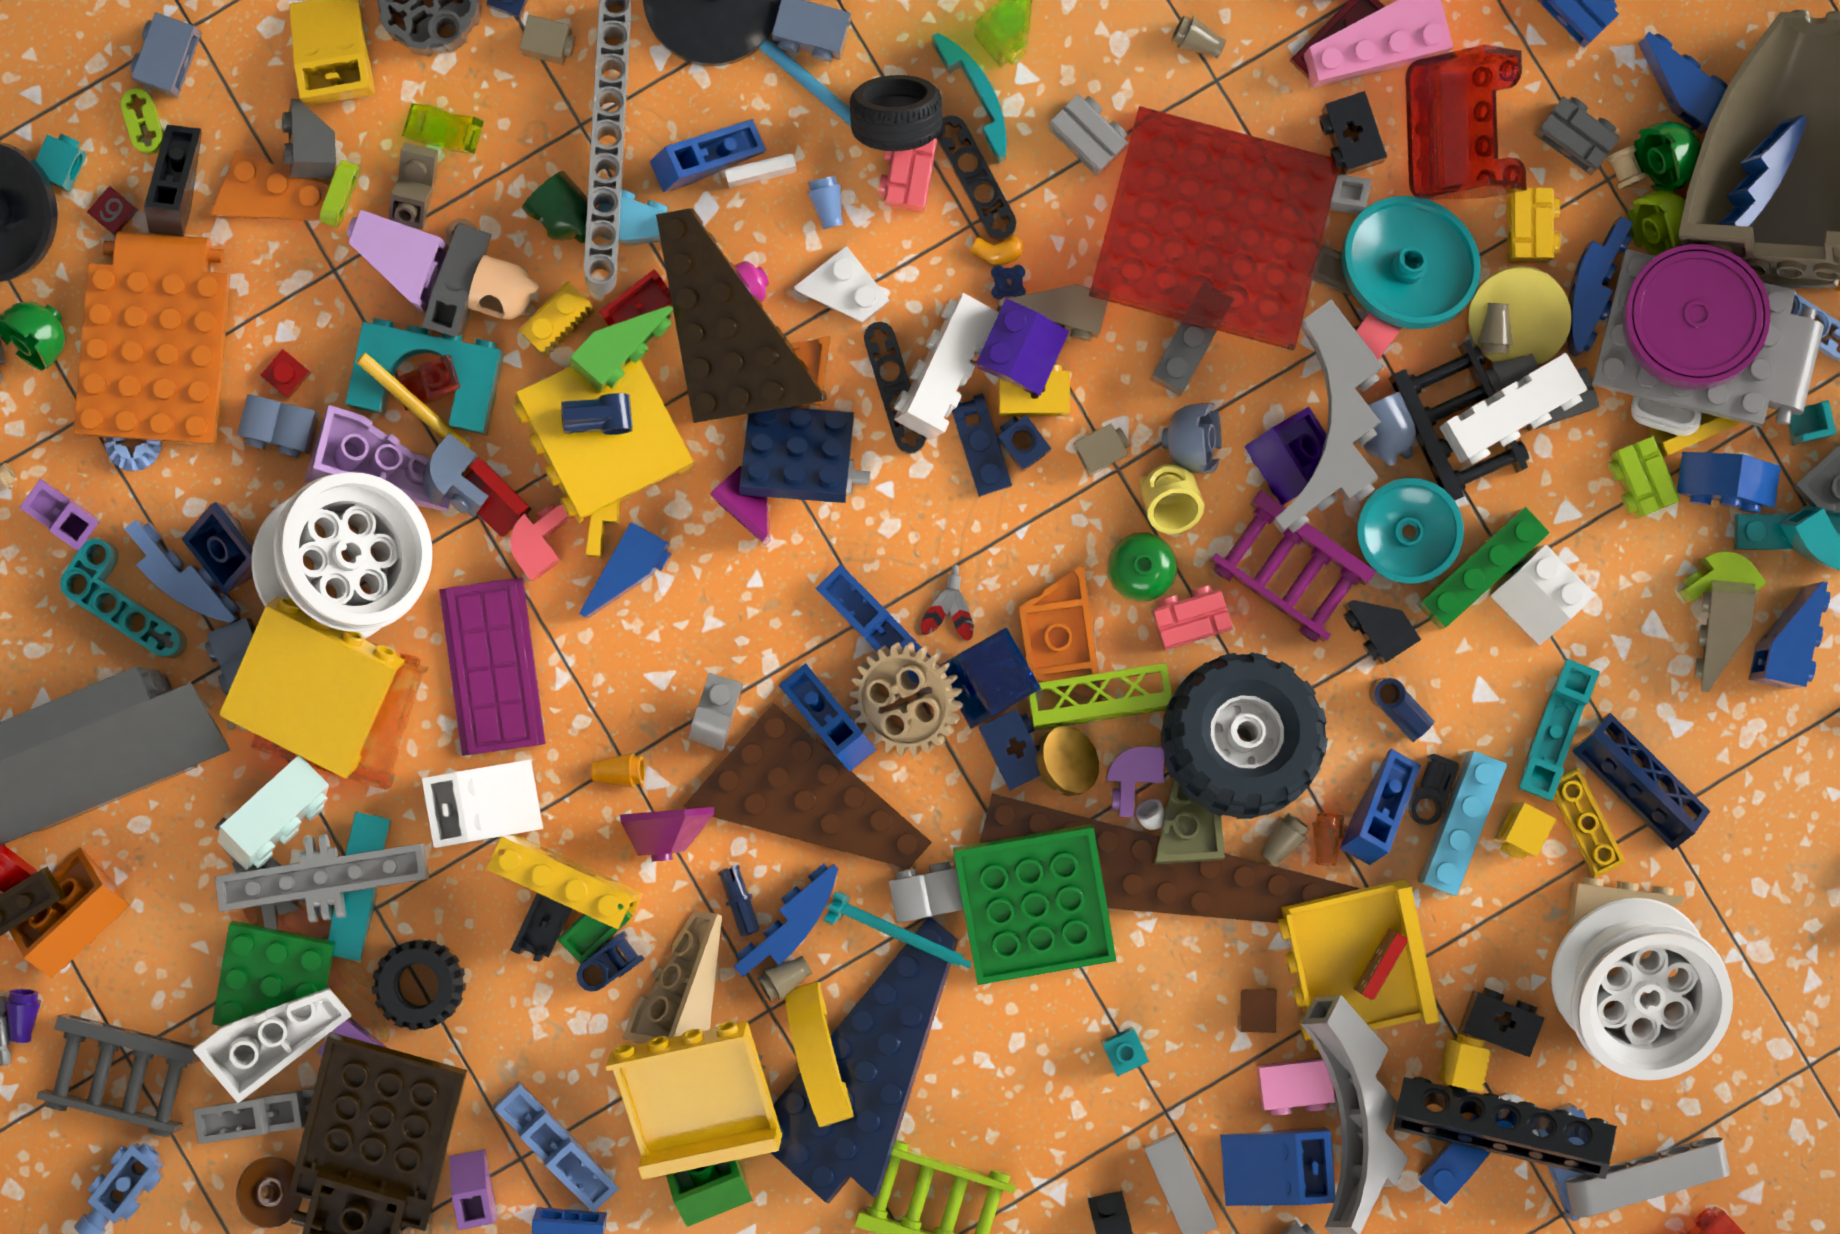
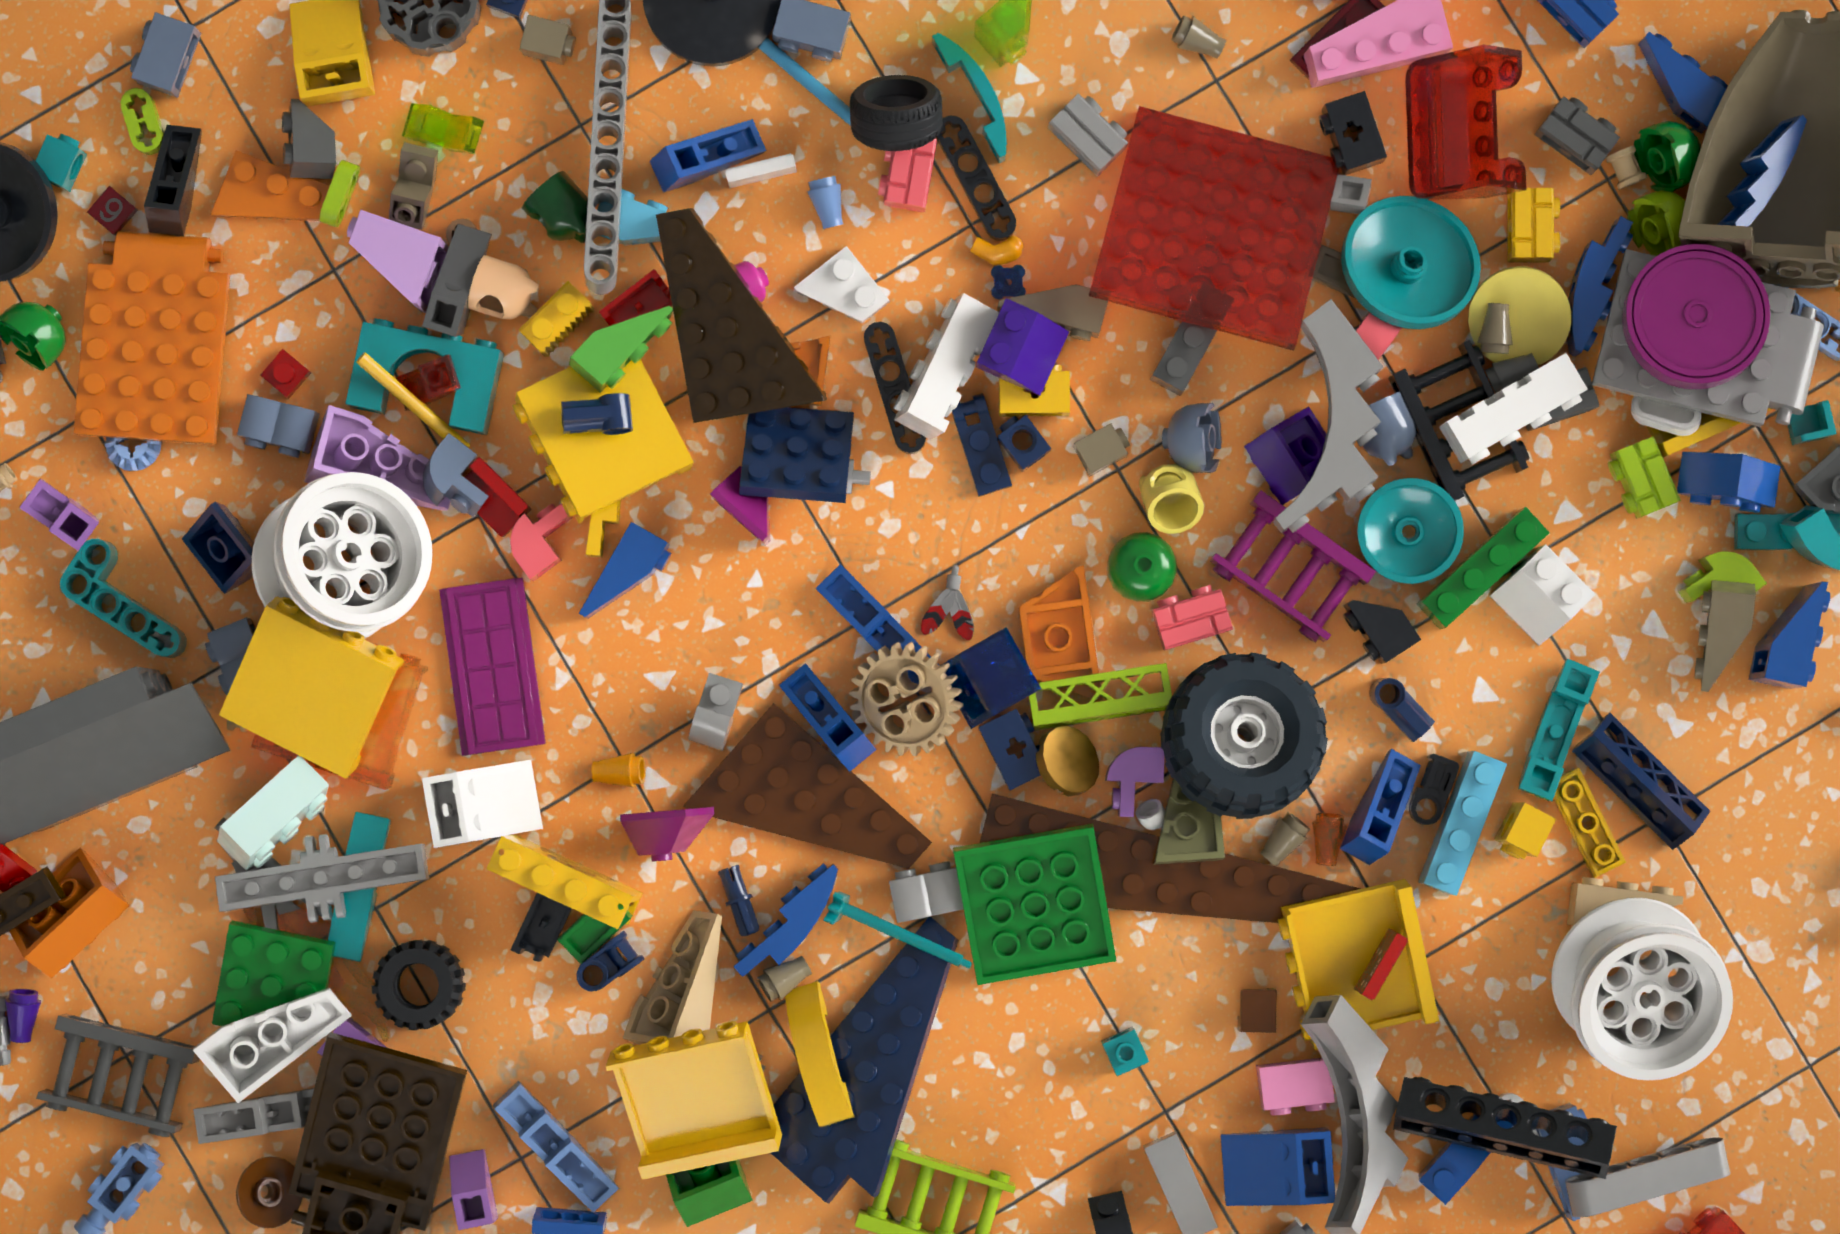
medium blue slope [125,520,241,623] -> none
yellow brick [1439,1033,1492,1092] -> none
black brick [1458,987,1545,1057] -> none

